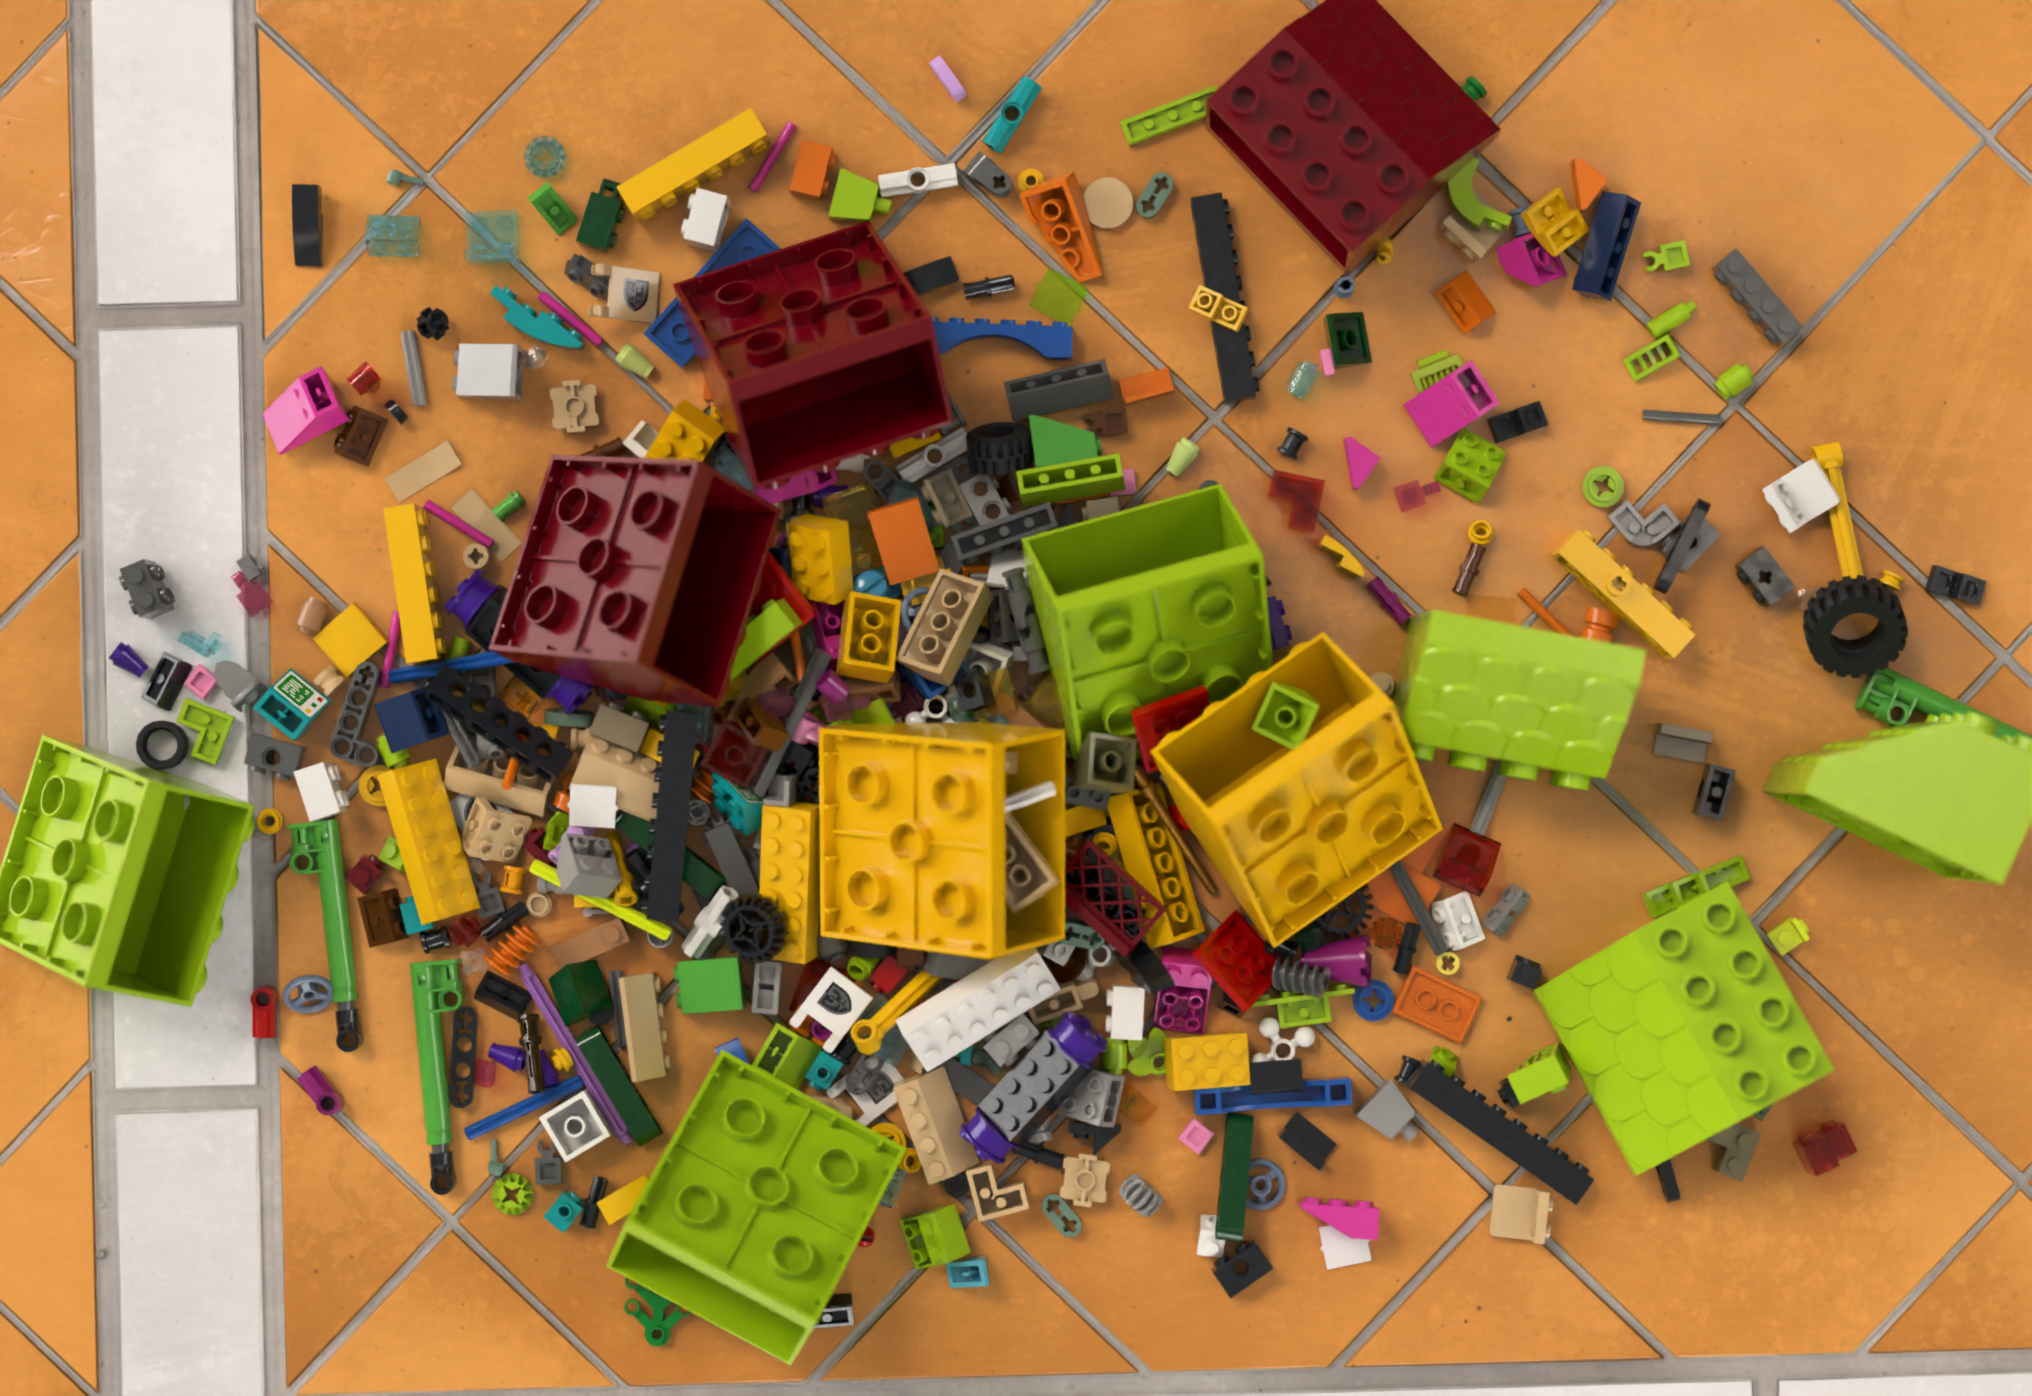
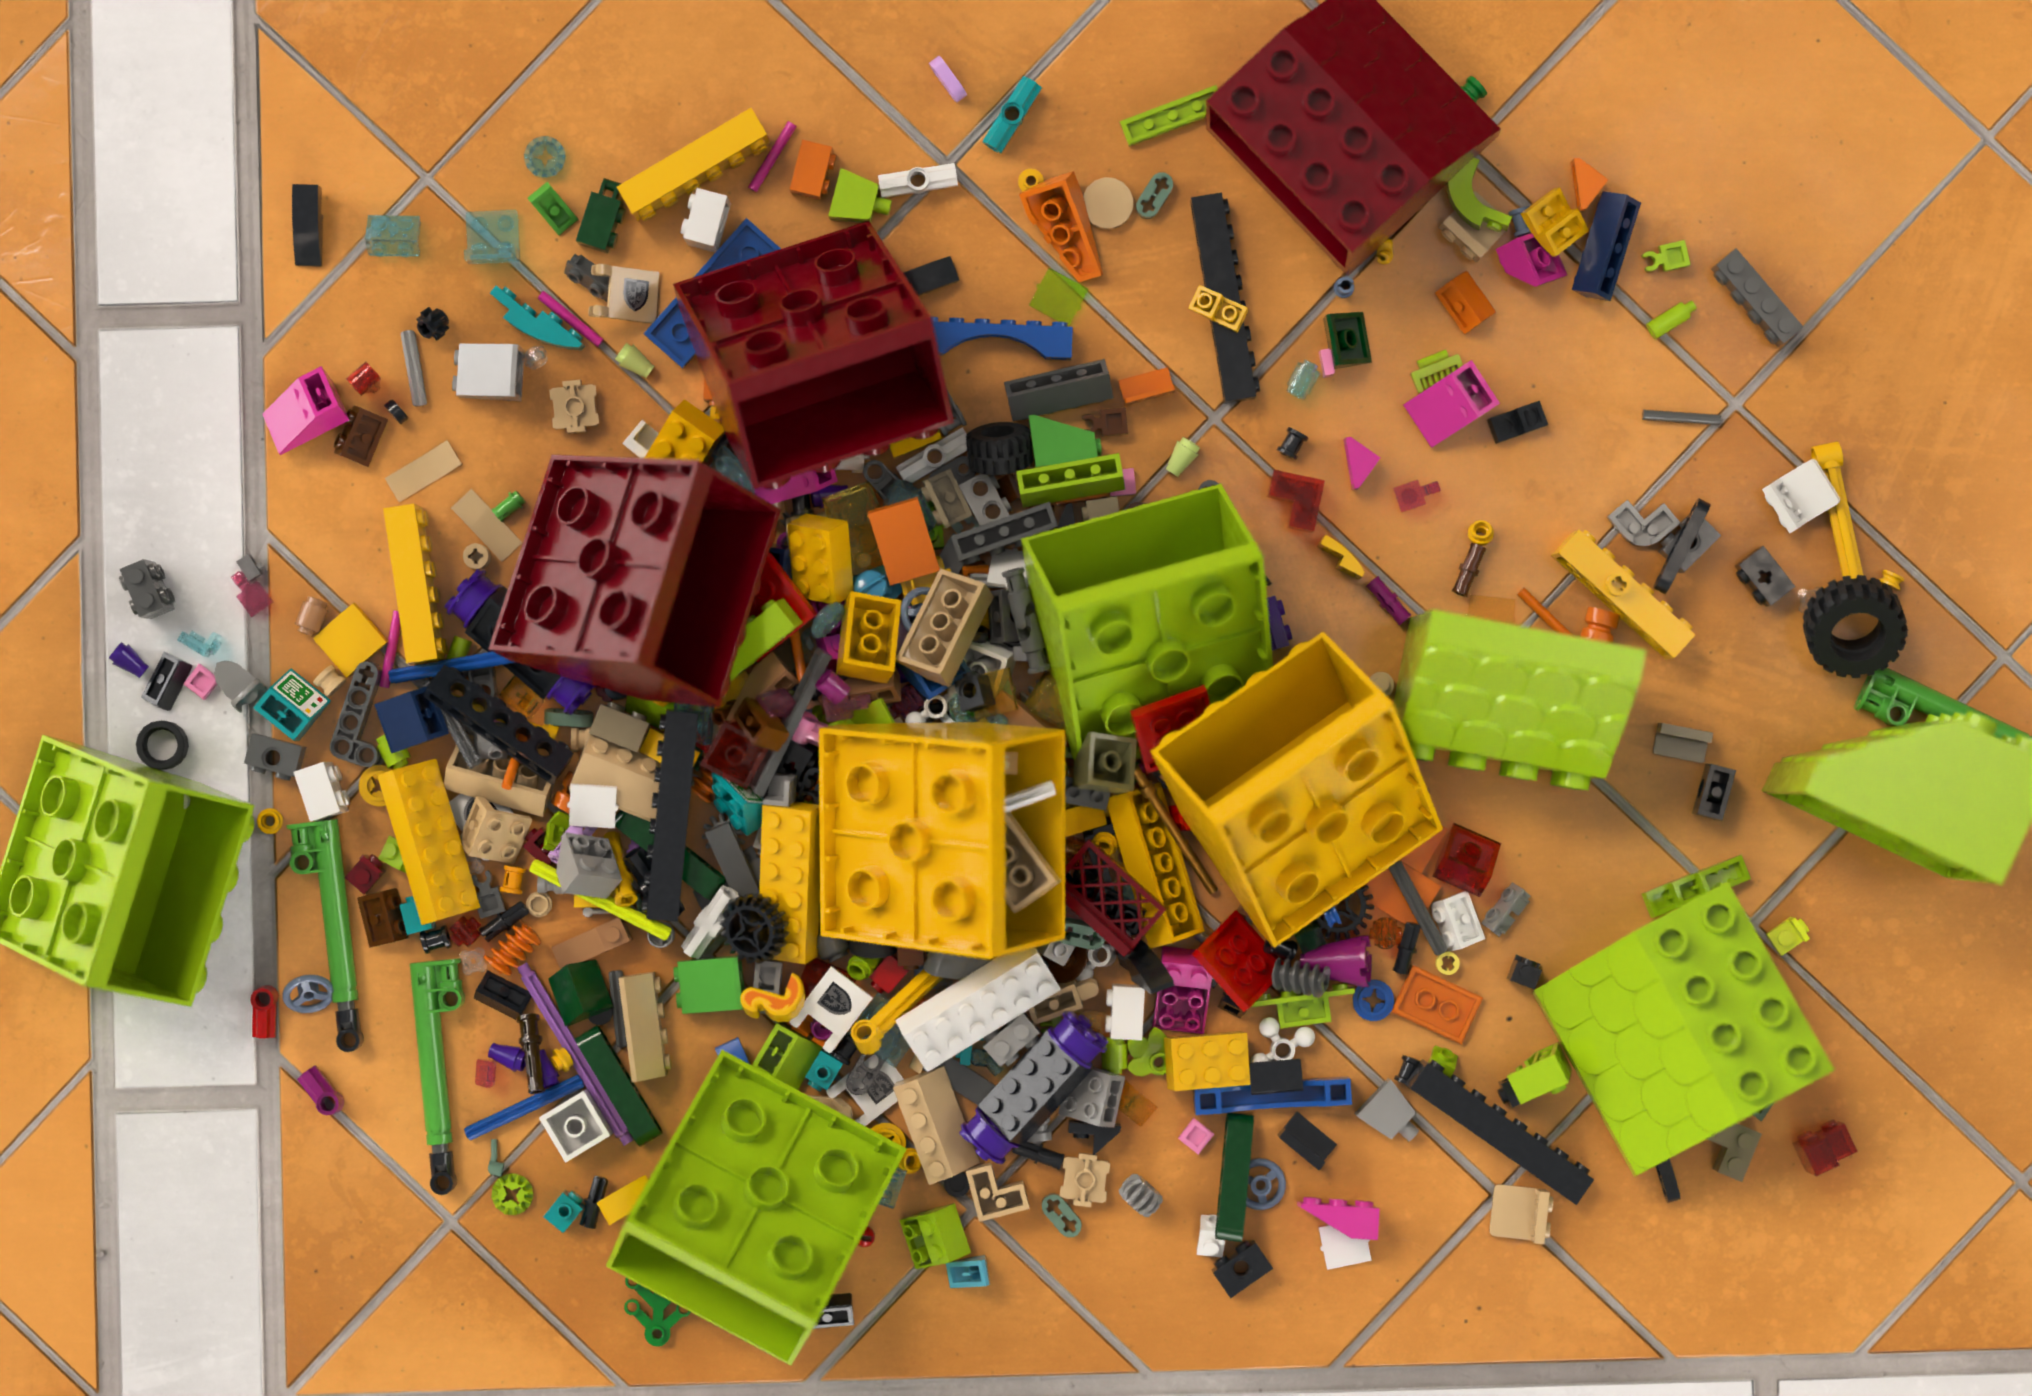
lime plate [176,698,236,765] -> none
sand green hand [386,169,424,187] -> none
dark pink bar [423,499,494,549] -> none
black beam [449,1006,479,1108] -> none
dark grey plate [535,1139,563,1185] -> none
reddish brown pin [578,437,626,457] -> none
light grey wheel [688,799,712,825] -> none
dark grey piece [963,151,1012,198] -> none
black axle [963,275,1015,300] -> none
lime slope [1252,682,1321,750] -> none
lime bracket [1433,427,1506,504] -> none
light grey axle [1470,761,1507,835] -> none
lime gear [1582,466,1624,507] -> none
lime slope [1623,333,1681,382] -> none
lime brick [1713,363,1754,400] -> none
black slope [1925,565,1987,606] -> none
none -> yellow animal [740,973,805,1022]
none -> clear light blue gear [811,602,845,638]
none -> blue bush [1324,906,1342,928]

